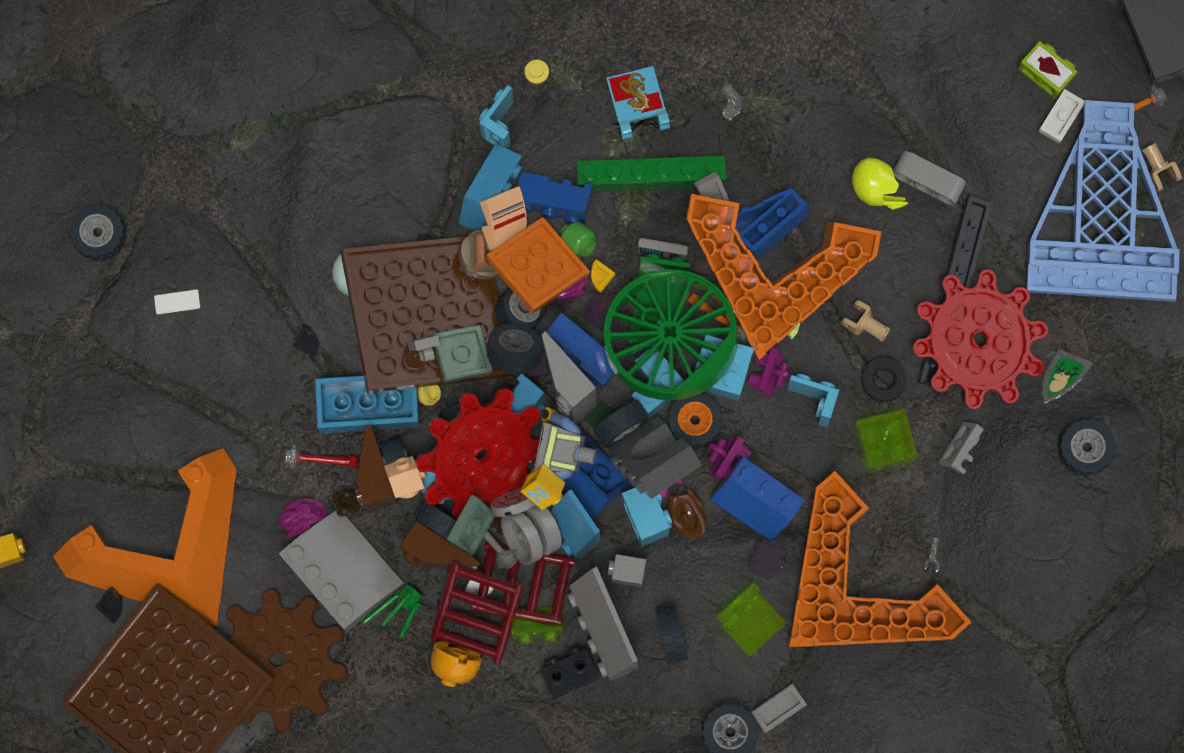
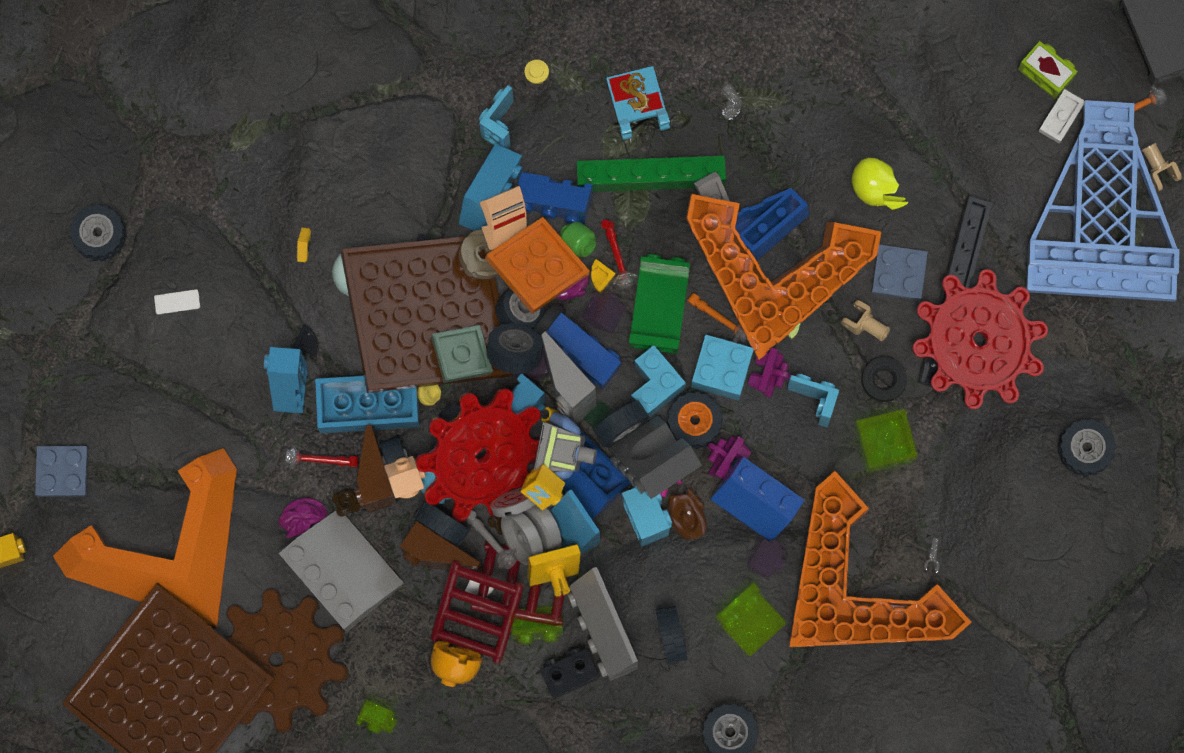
black tile [95,587,122,623] -> none
green plant [362,584,422,638] -> none
light grey tile [407,335,440,361] -> none
sand green tile [447,495,495,557] -> none
nougat piece [473,233,488,269] -> none
green piece [603,269,738,400] -> none
light grey brick [608,554,646,588] -> none
light grey tile [638,238,688,260] -> none
light grey tile [751,684,807,734] -> none
light grey beam [893,151,966,206] -> none
light grey plate [938,421,984,474] -> none
shield [1042,349,1093,403] -> none
none -> sand blue plate [35,446,88,497]
none -> dark azure wedge [264,347,308,413]
none -> yellow tile [297,228,311,263]
none -> clear neon green brick [356,700,398,734]
none -> yellow tile [527,544,581,596]
none -> red piece [601,219,637,288]
none -> sand blue plate [871,244,928,301]

